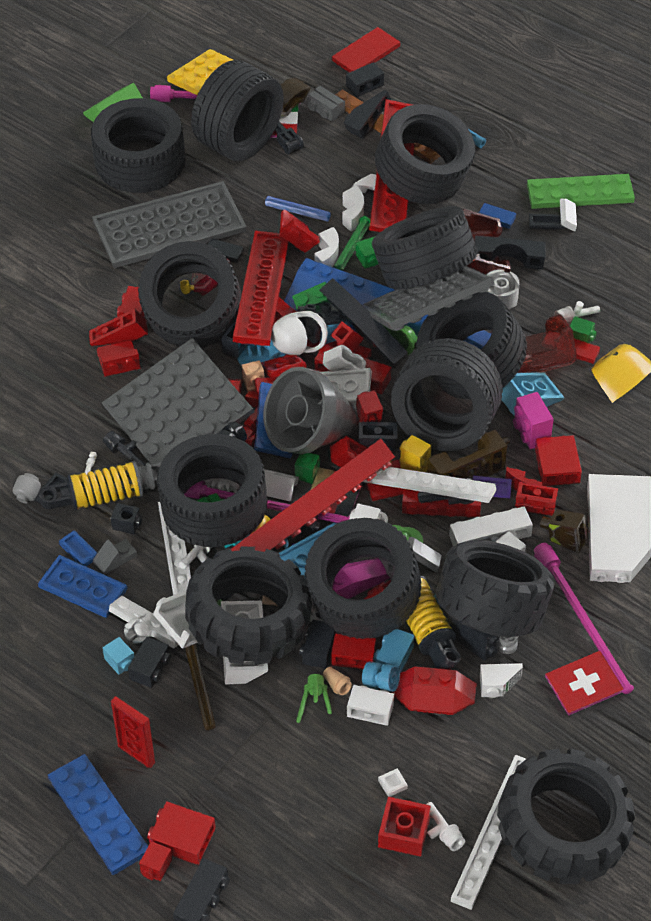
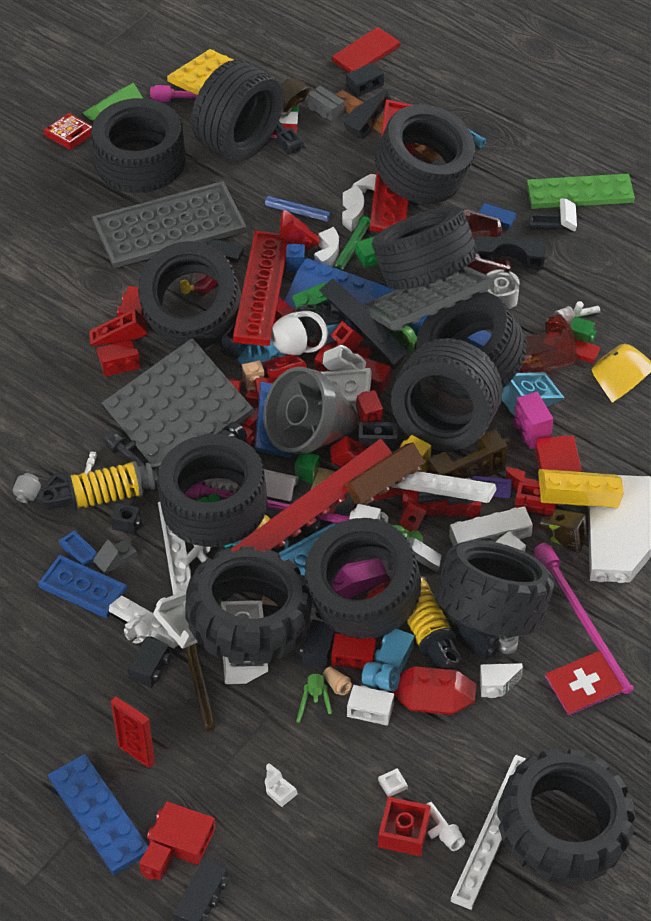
medium azure brick [103,637,134,675] -> none
none -> red container [43,113,92,150]
none -> white slope [265,763,298,807]
none -> blue brick [286,244,305,272]
none -> reddish brown brick [344,442,425,505]
none -> red brick [399,499,427,532]
none -> yellow slope [538,469,624,508]

